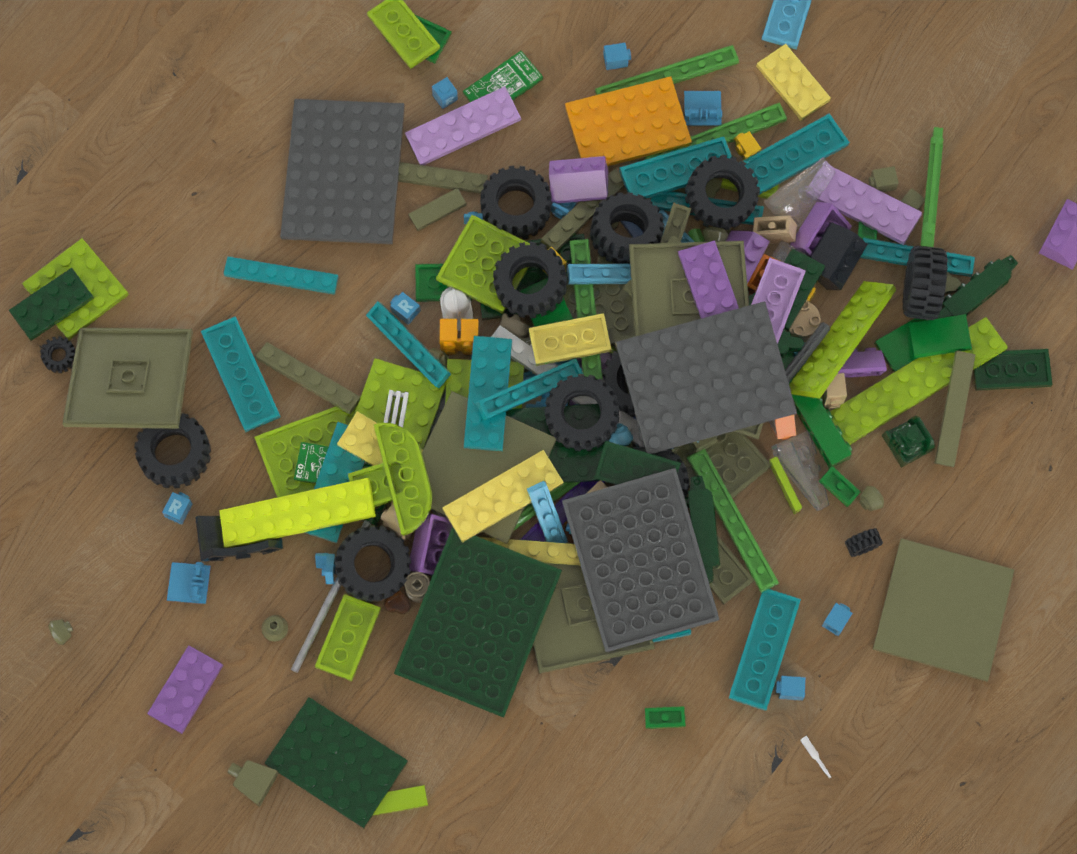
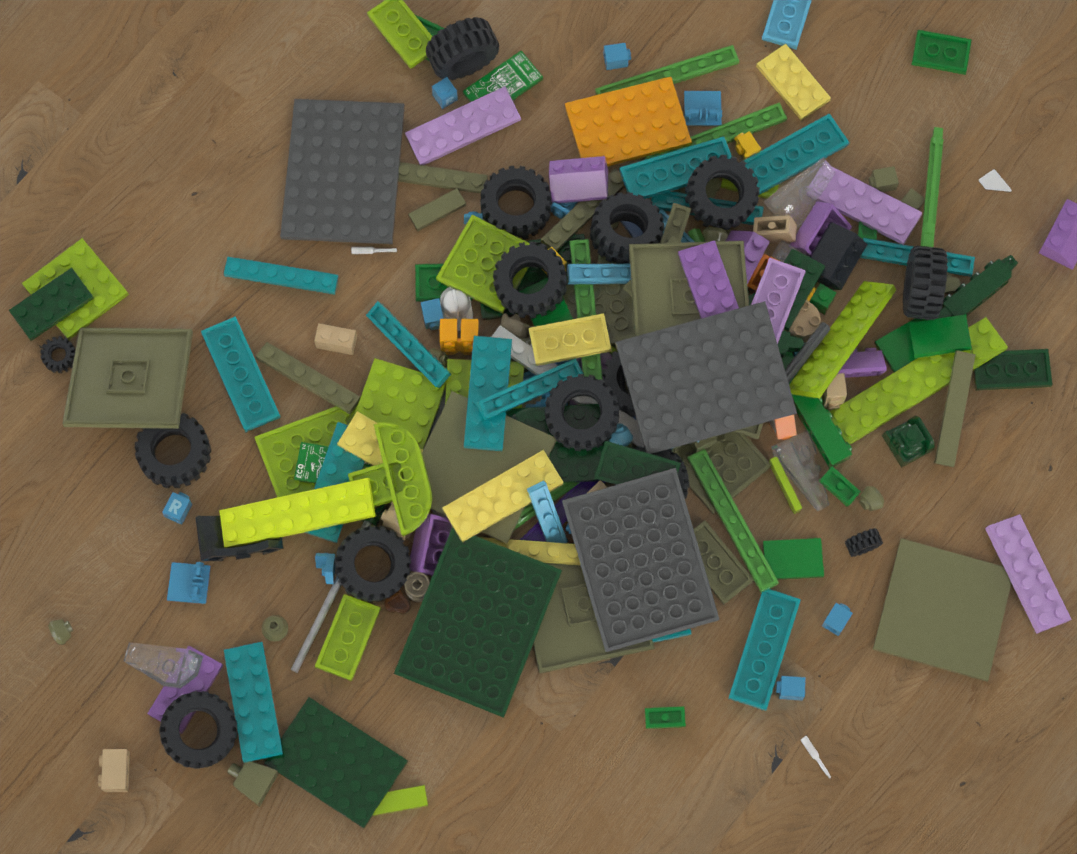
white tile [384,390,409,428] -> none
dark azure brick [390,292,420,325] -> none
dark green hinge [685,476,720,584] -> none
none -> tan brick [98,749,130,792]
none -> clear wedge [124,642,203,689]
none -> black tyre [159,691,237,769]
none -> teal plate [224,642,283,763]
none -> tan brick [314,323,357,355]
none -> white piece [351,247,397,254]
none -> dark azure brick [421,299,444,330]
none -> black tyre [426,17,500,80]
none -> green tile [762,538,824,580]
none -> green brick [810,283,837,315]
none -> green tile [911,30,972,75]
none -> white sticker [979,169,1012,192]
none -> lavender plate [985,514,1071,634]

